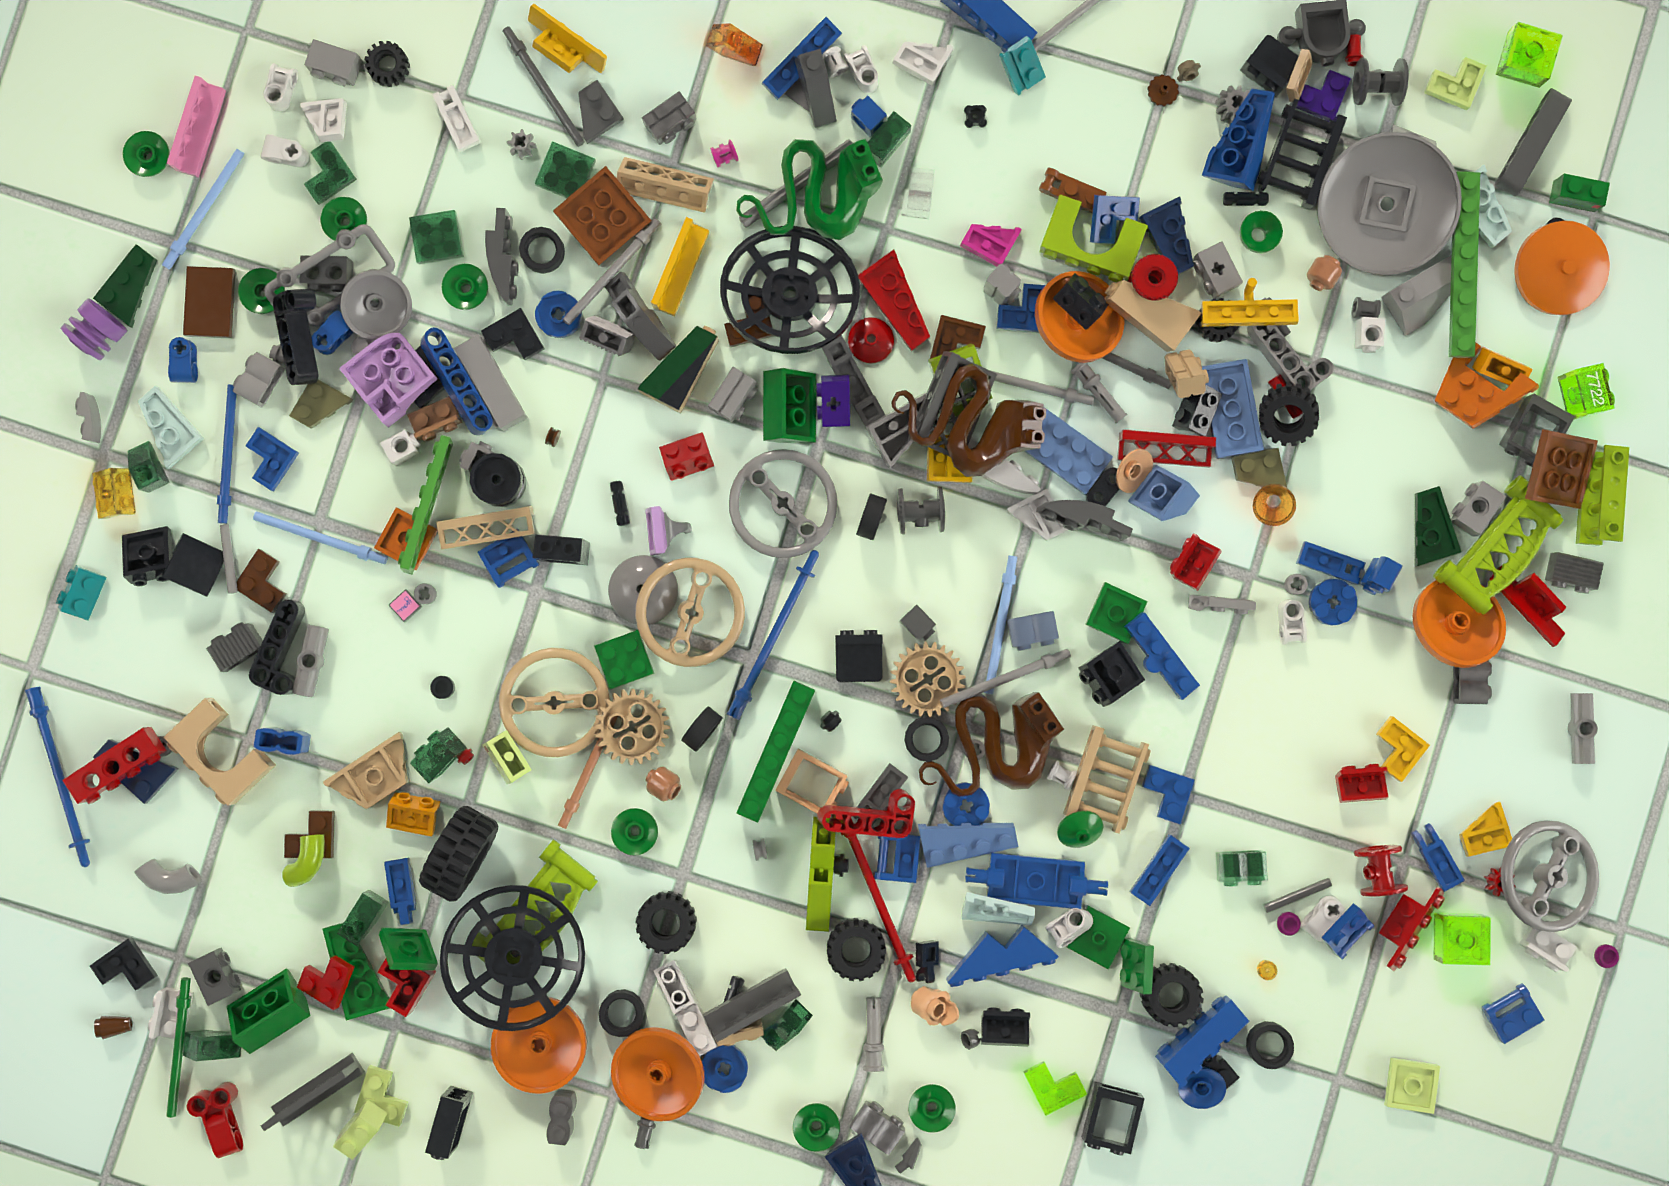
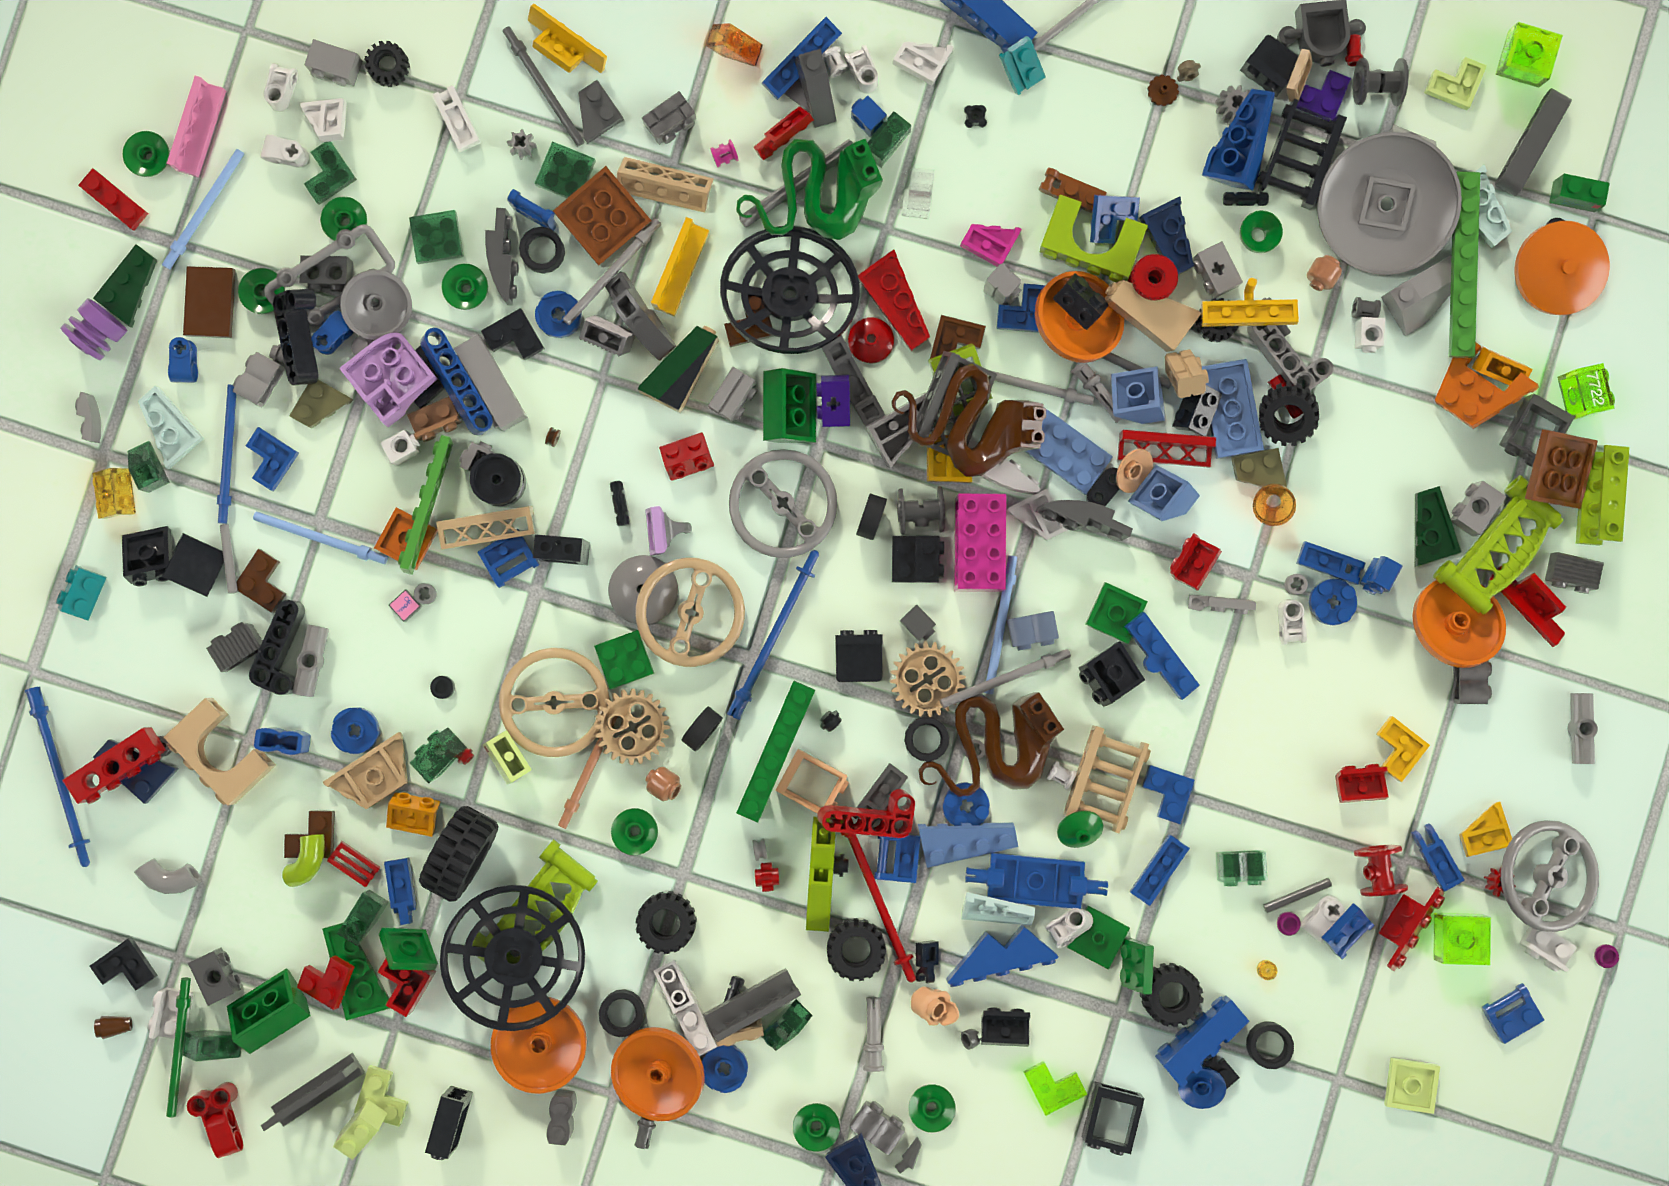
none -> red plate [78,168,149,231]
none -> red tile [327,841,381,888]
none -> blue plate [331,707,380,754]
none -> blue plate [507,189,557,231]
none -> red hinge [753,106,814,160]
none -> red gear [755,862,780,892]
none -> black plate [892,535,944,583]
none -> dark pink brick [954,493,1006,592]
none -> medium blue slope [1111,367,1165,424]

